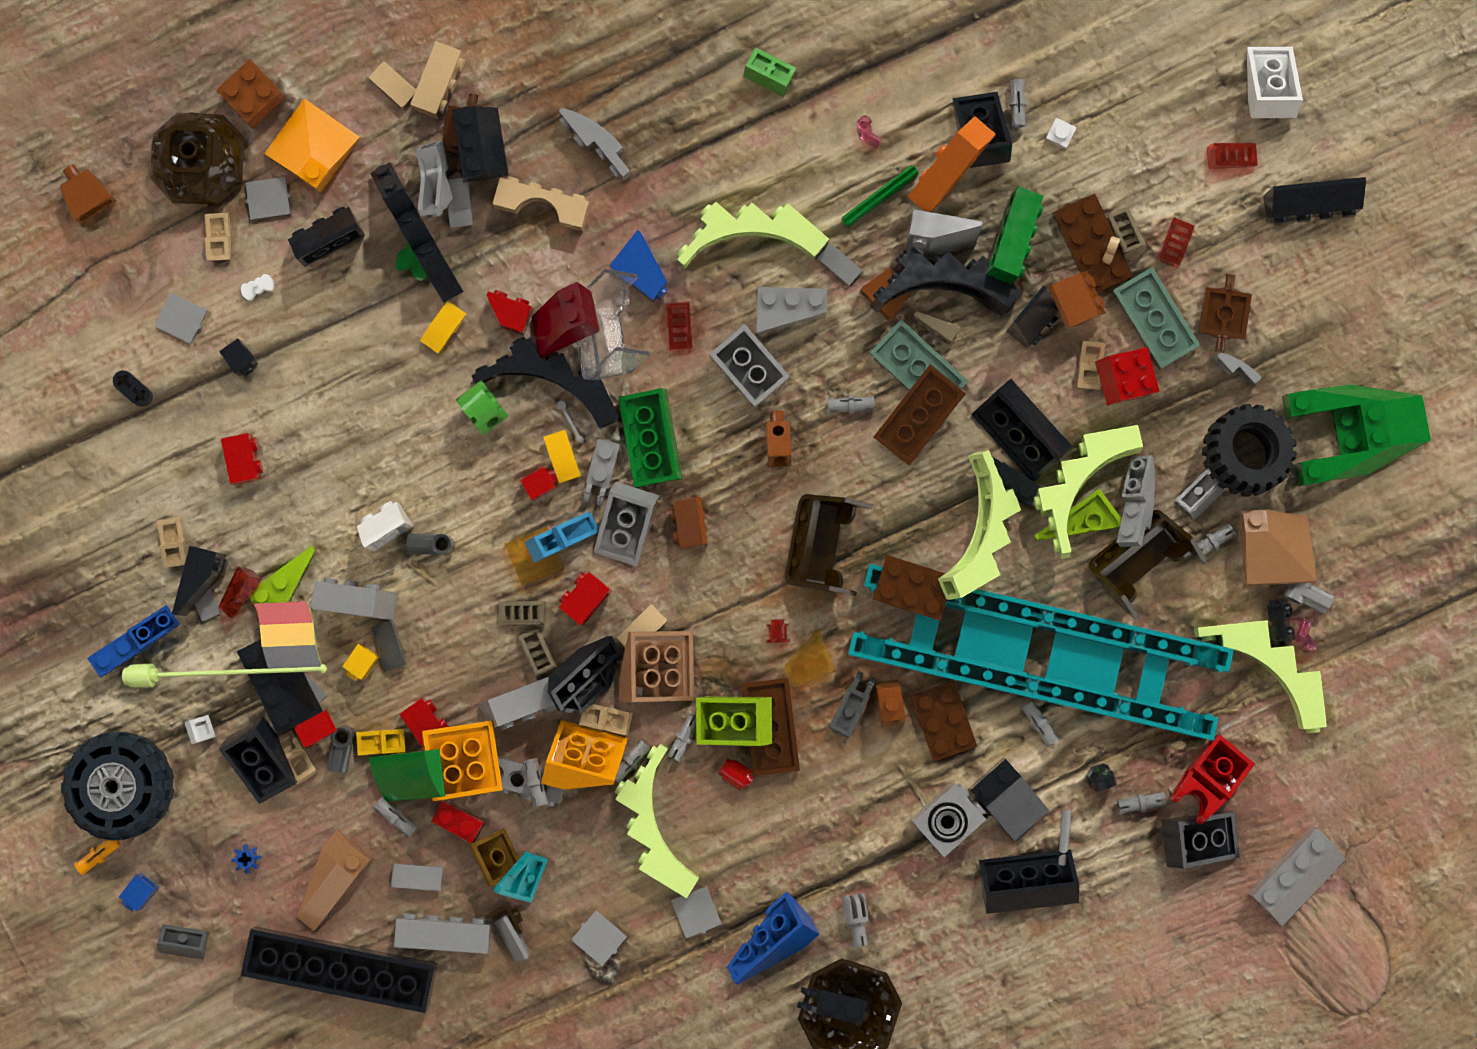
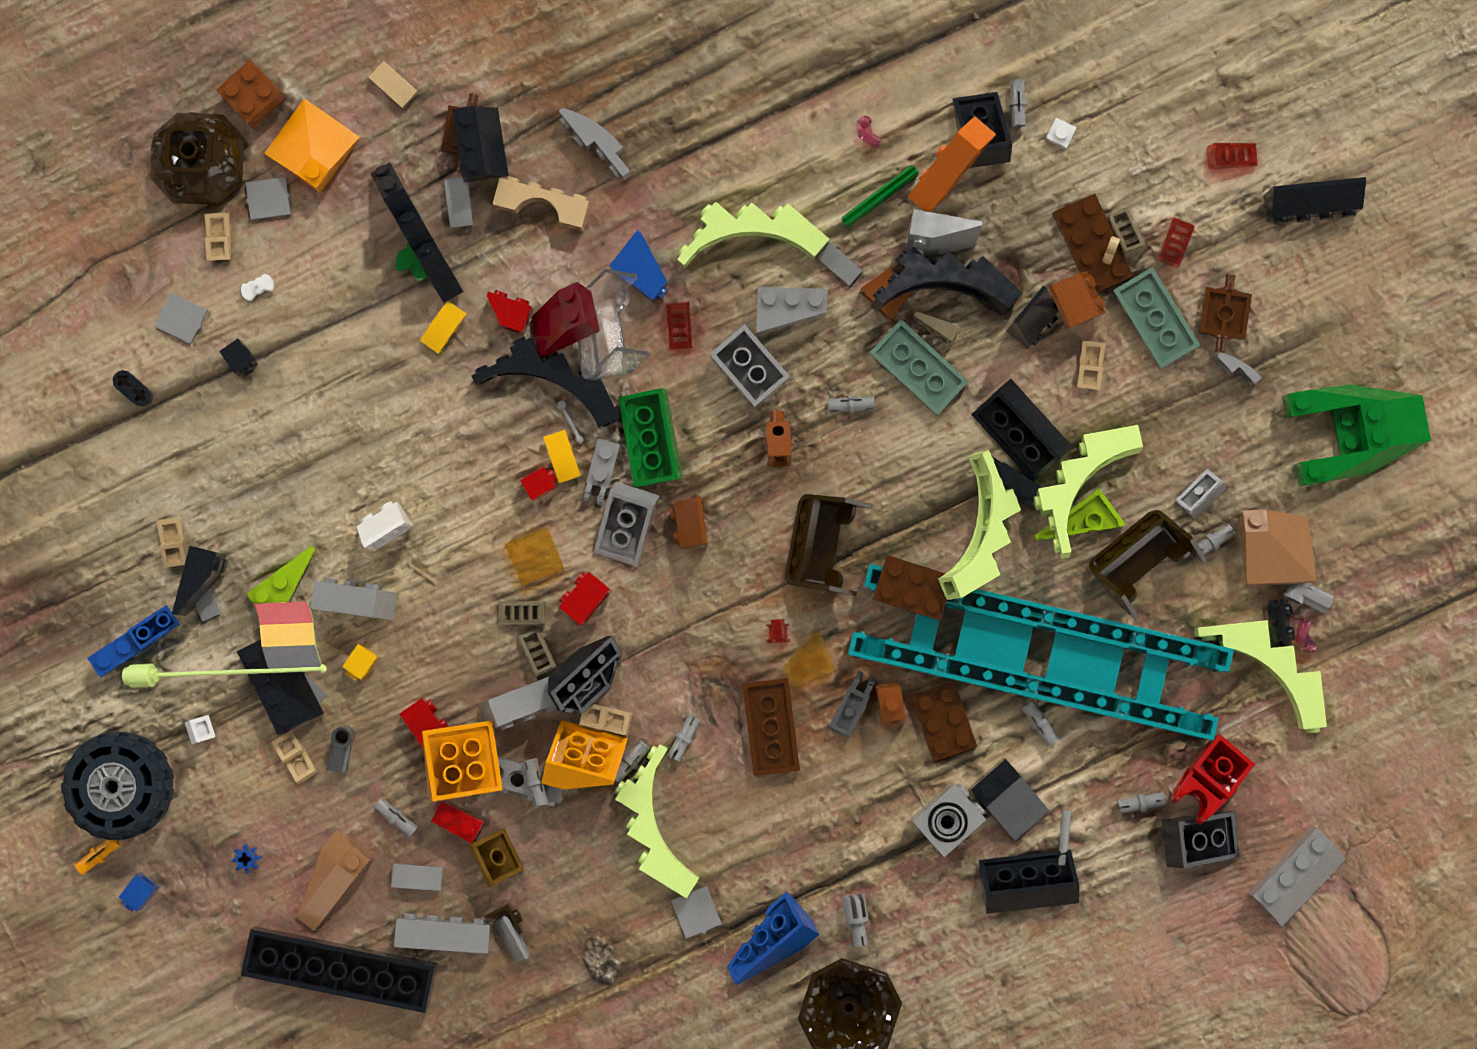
dark orange torso [60,164,117,224] -> none
dark grey slope [157,924,209,959] -> none
clear red slope [219,566,262,618] -> none
black slope [219,716,297,804] -> none
red brick [221,433,264,486] -> none
black slope [288,207,365,267] -> none
red slope [294,710,337,749] -> none
yellow slope [356,729,405,755] -> none
green slope [369,749,445,802] -> none
dark grey slope [371,620,407,671] -> none
dark grey piece [407,533,455,556] -> none
tan brick [410,41,465,119] -> none
light grey arch [415,140,453,218] -> none
bright green brick [456,380,509,436] -> none
teal wing [493,852,548,903] -> none
dark azure slope [524,511,599,563] -> none
light grey piece [571,910,627,966] -> none
tan slope [616,604,667,648] -> none
medium nougat slope [619,631,694,702] -> none
lime brick [696,696,772,746] -> none
red brick [718,758,754,791] -> none
bright green hinge [743,47,796,97] -> none
black hinge [797,987,867,1025] -> none
reddish brown plate [873,364,967,466] -> none
green brick [986,186,1044,284] -> none
black rock [1086,763,1117,792] -> none
red brick [1095,347,1160,406] -> none
light grey slope [1117,455,1155,547] -> none
black tyre [1202,404,1297,497] -> none
white slope [1247,47,1303,118] -> none

